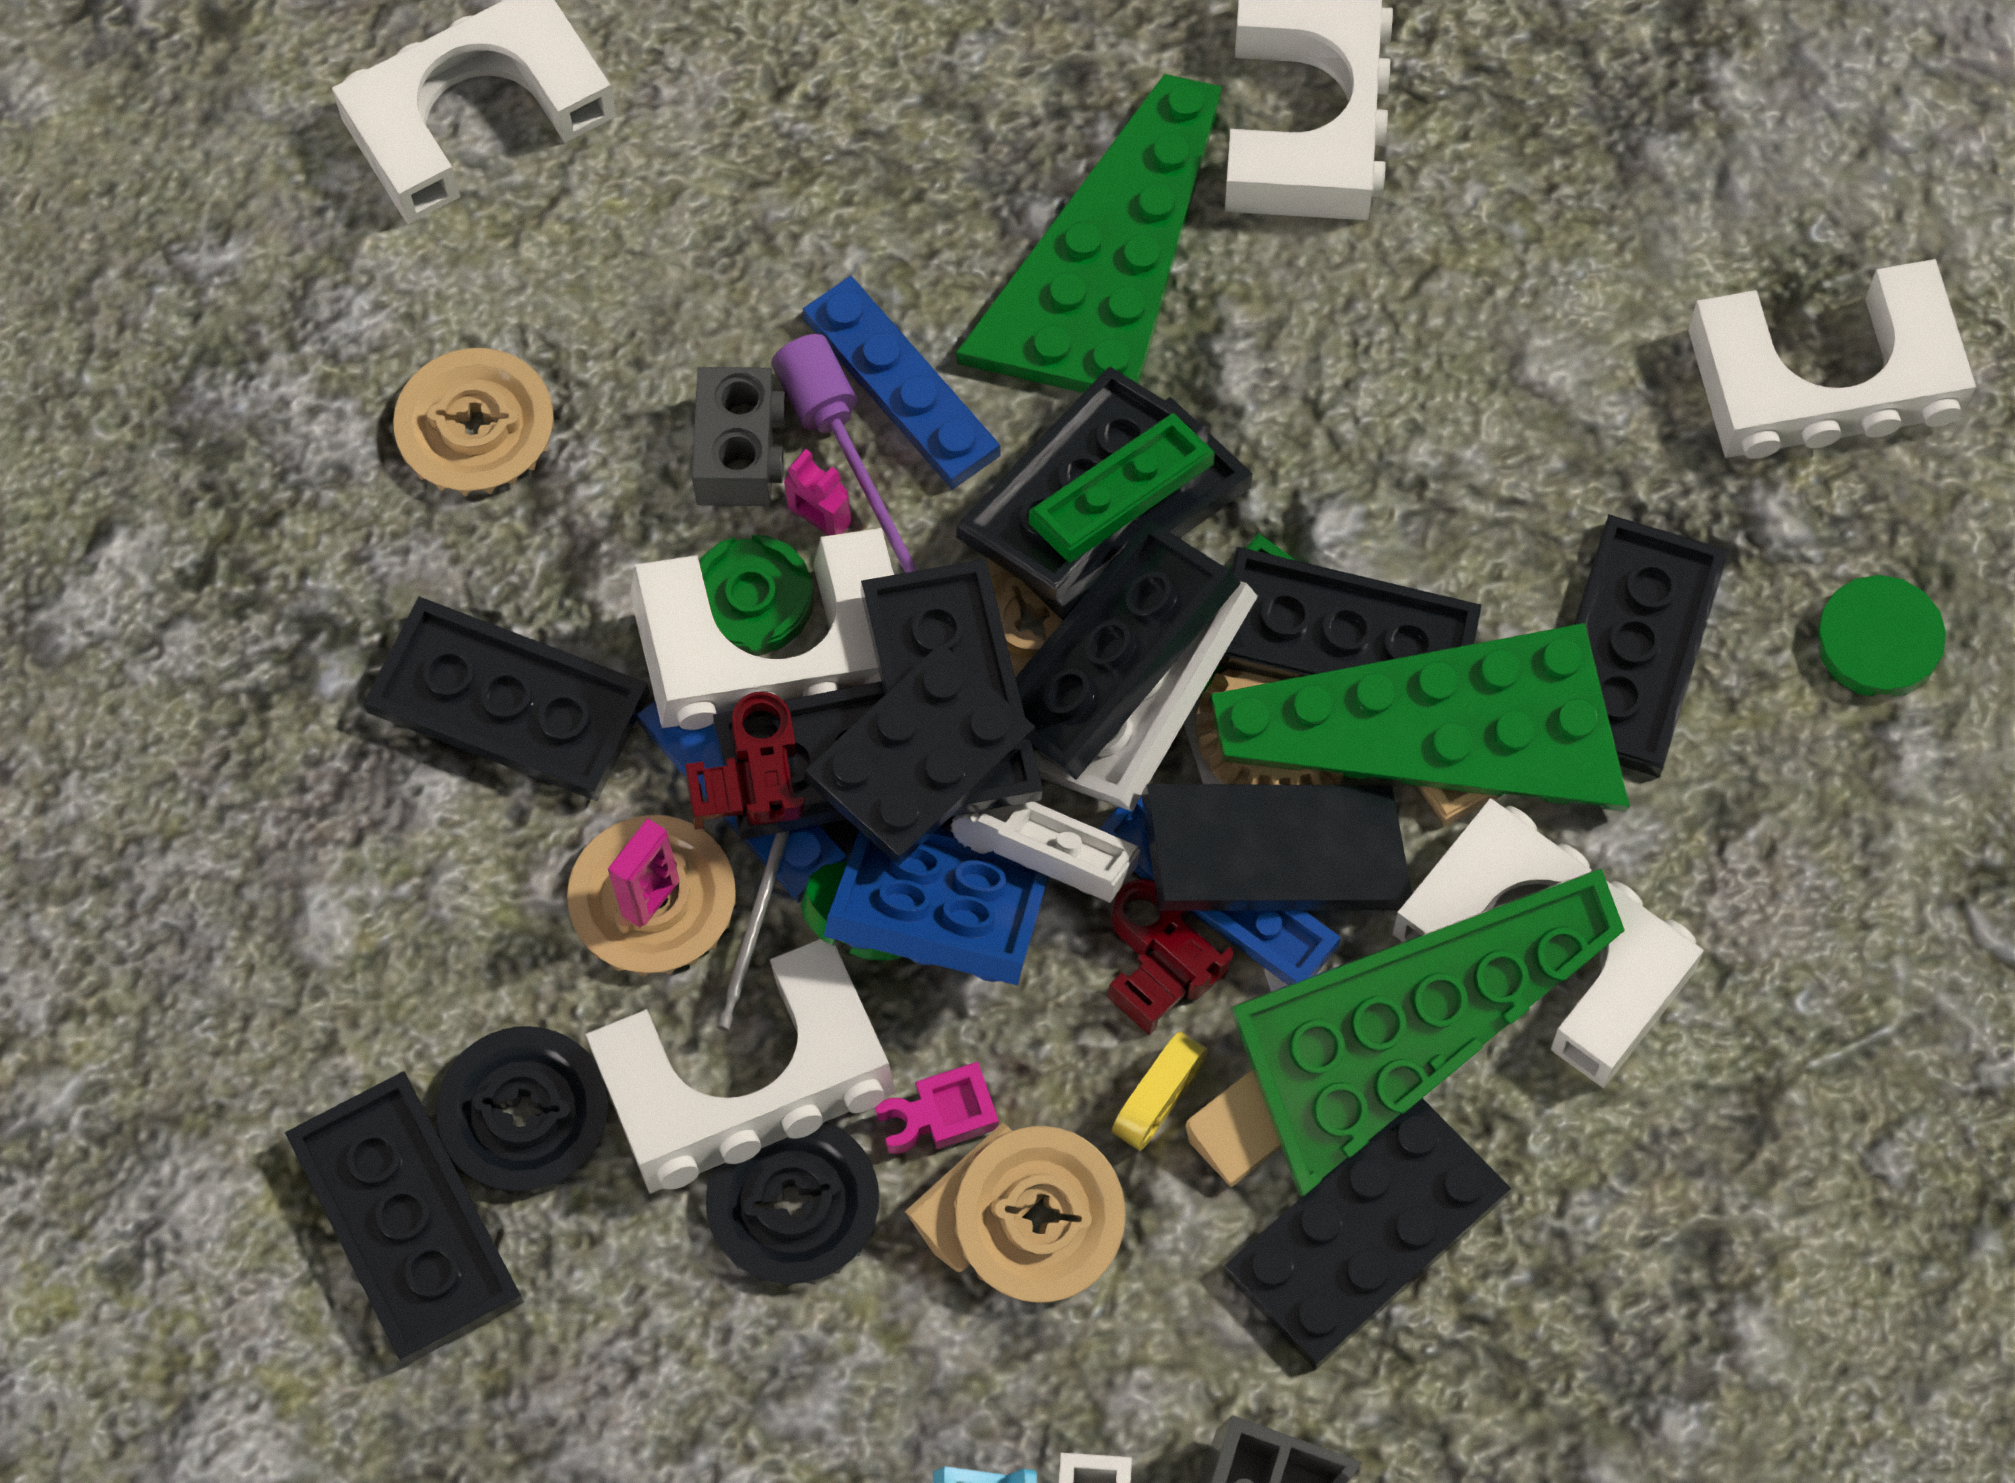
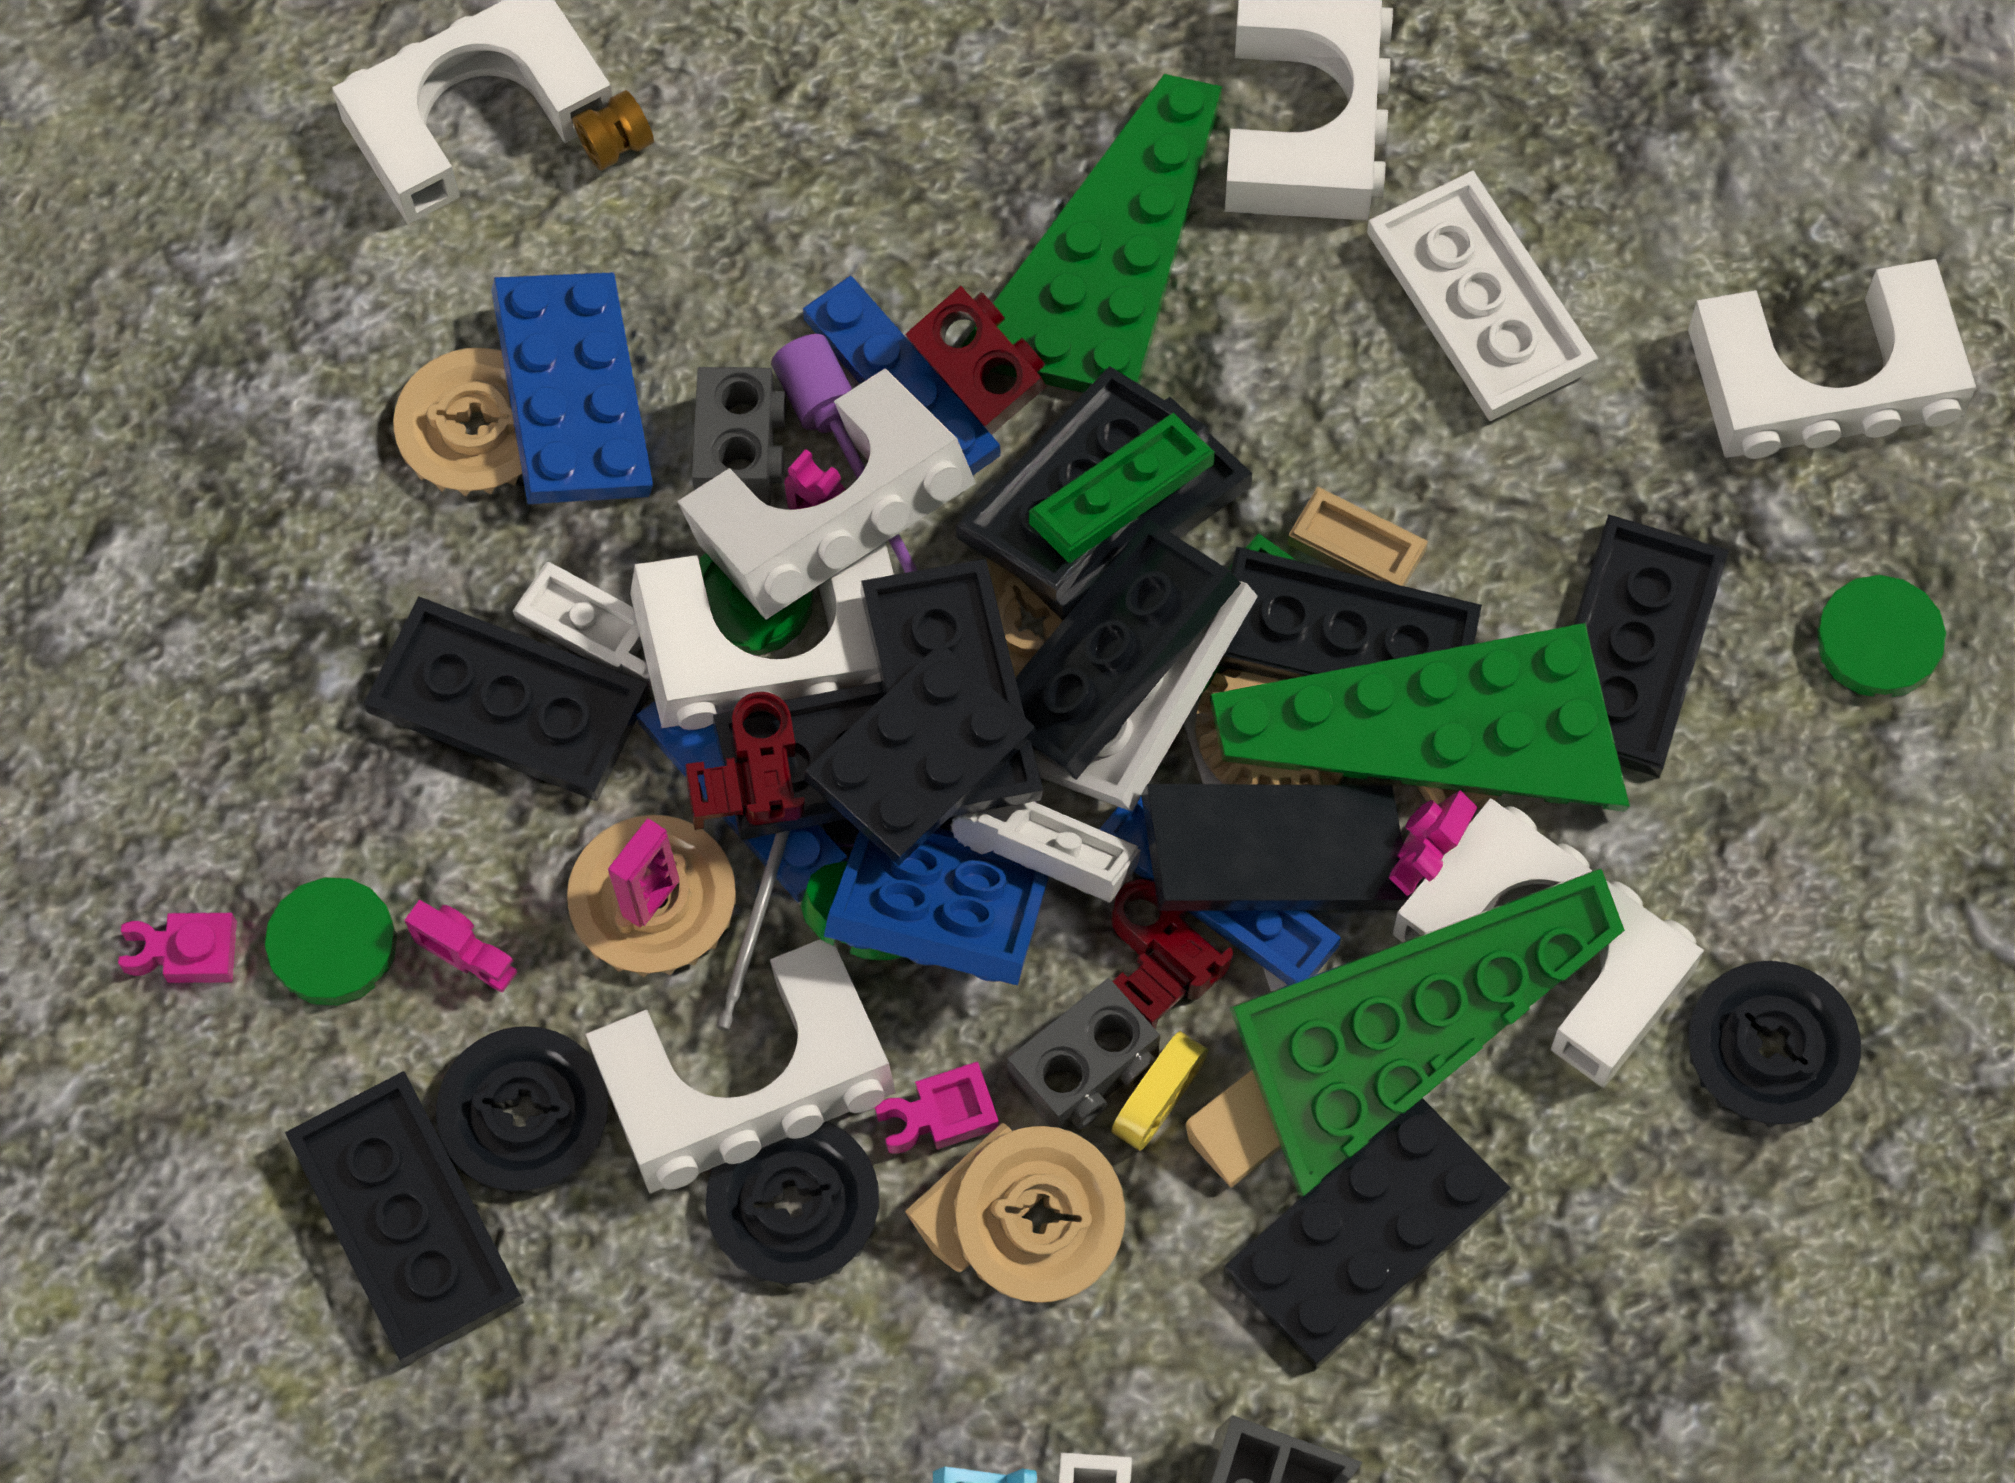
none -> dark pink plate [118,913,237,983]
none -> green tile [265,877,397,1006]
none -> dark pink plate [404,899,517,993]
none -> blue plate [491,272,653,504]
none -> white hinge [513,562,654,694]
none -> pearl gold wheel [572,90,654,171]
none -> white arch [677,368,976,619]
none -> dark red brick [905,286,1047,435]
none -> dark grey brick [1007,977,1160,1130]
none -> tan tile [1287,486,1428,586]
none -> white plate [1367,171,1598,421]
none -> dark pink plate [1389,790,1478,896]
none -> black gear [1687,961,1861,1128]

